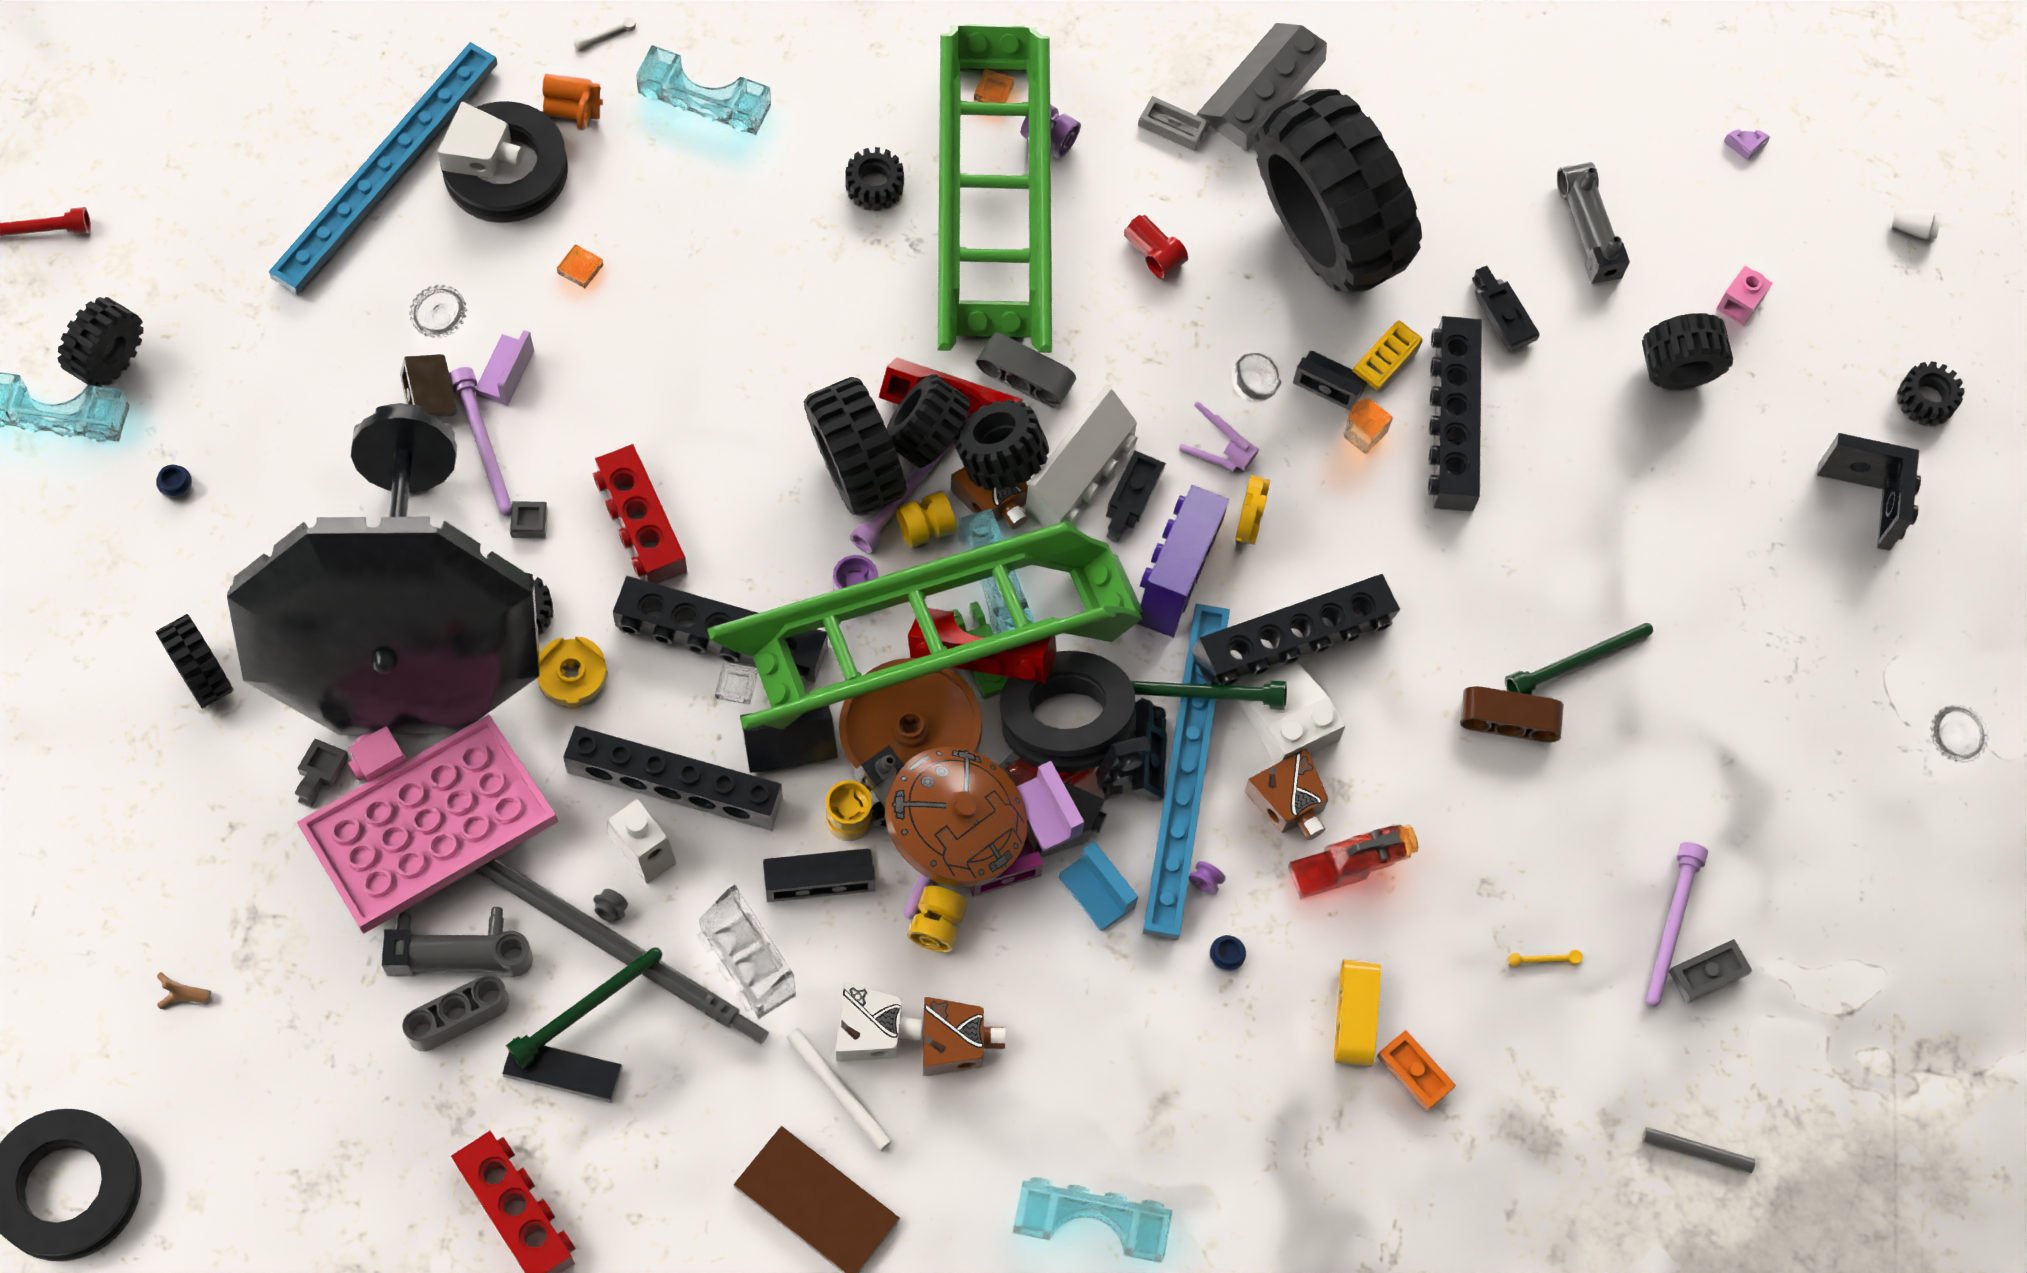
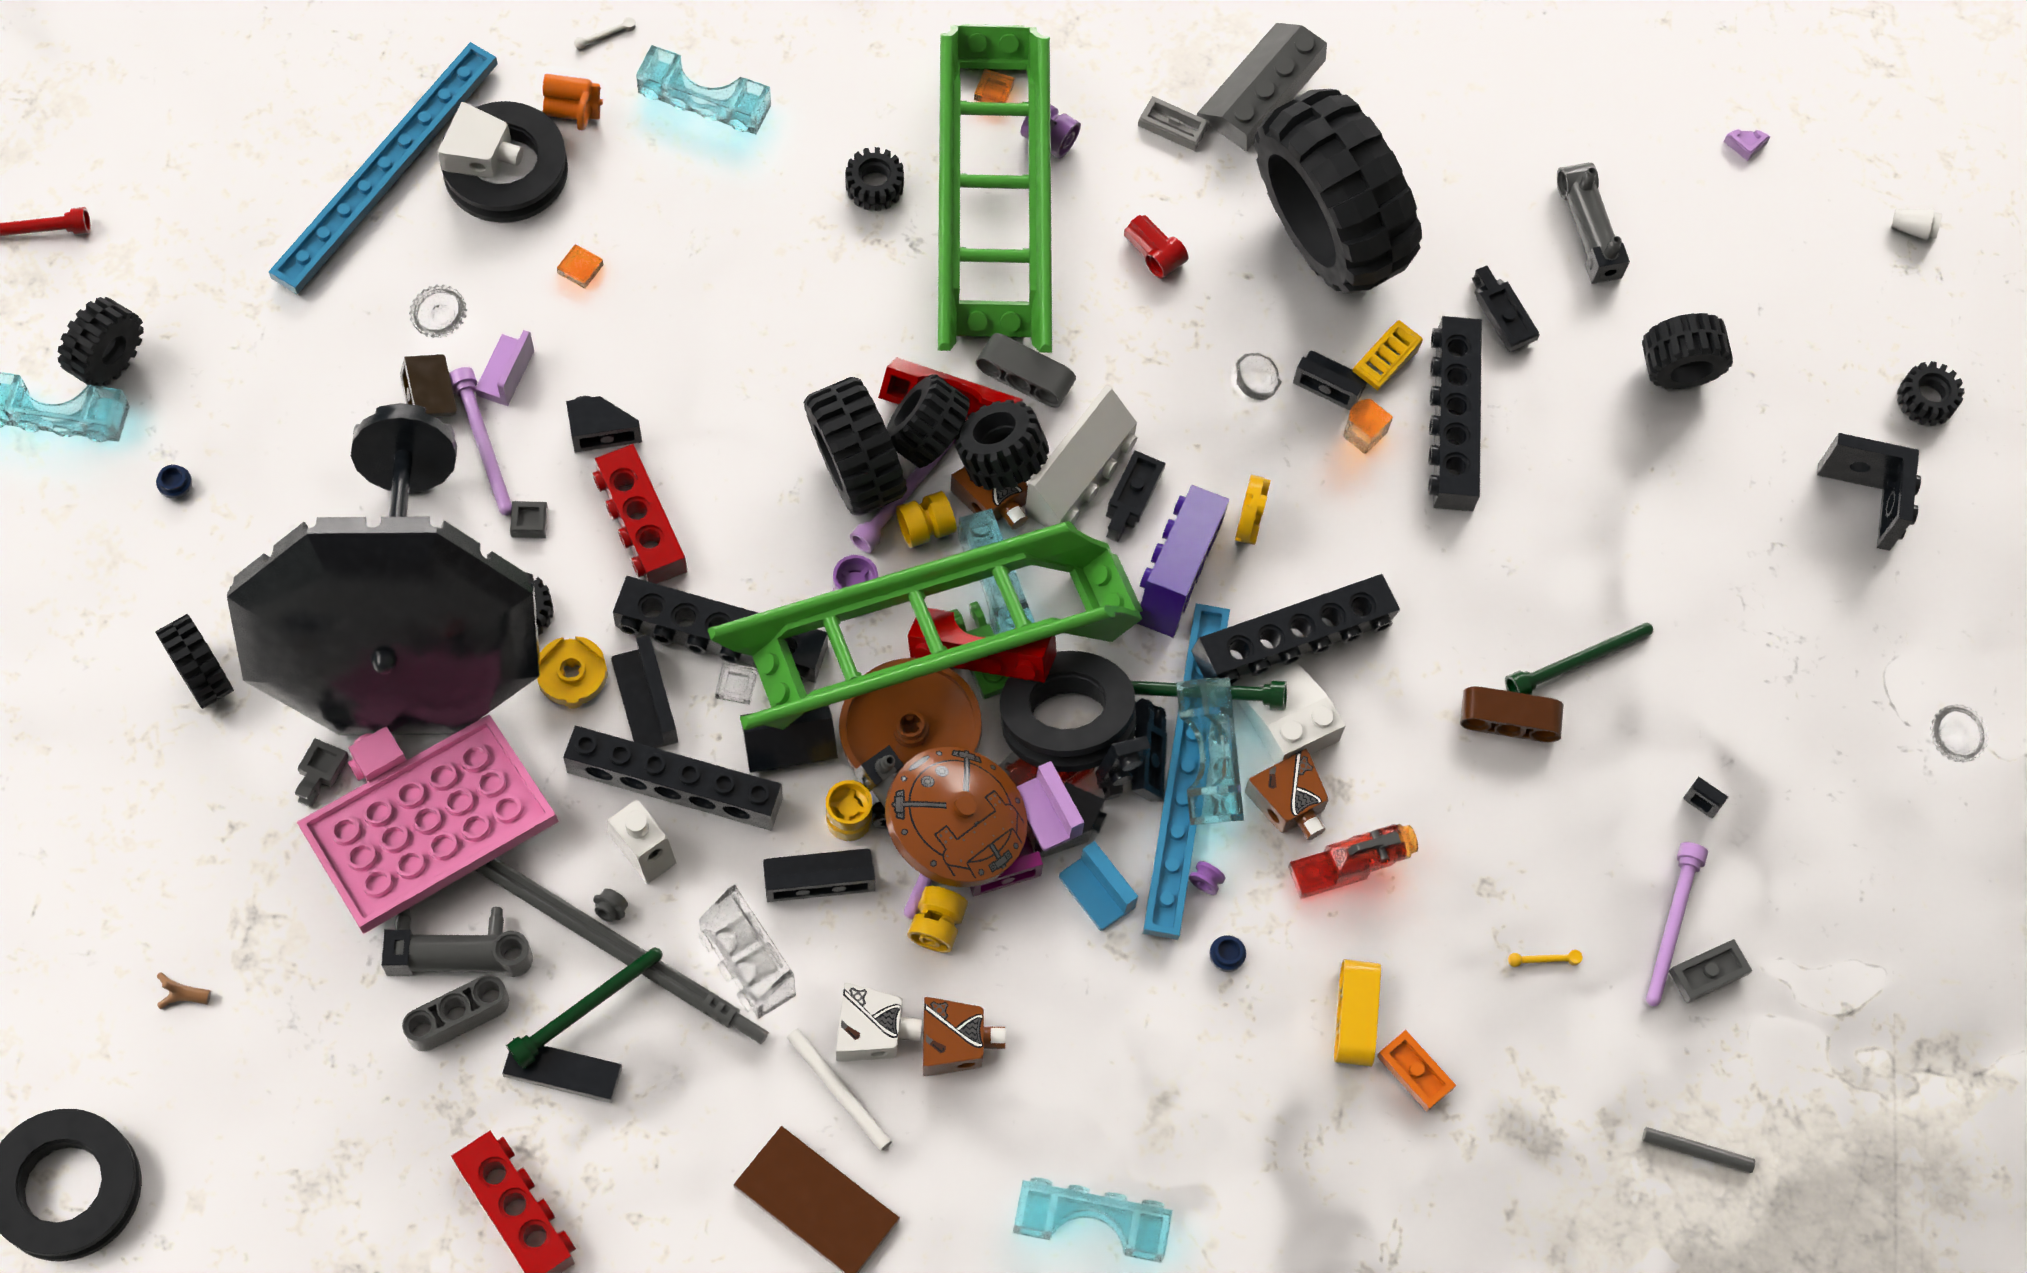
lavender plant [1179,401,1259,473] -> none
bright pink brick [1716,266,1773,326] -> none
none -> black slope [566,396,642,453]
none -> black panel [611,635,678,748]
none -> clear light blue arch [1176,678,1244,825]
none -> black tile [1683,776,1728,818]

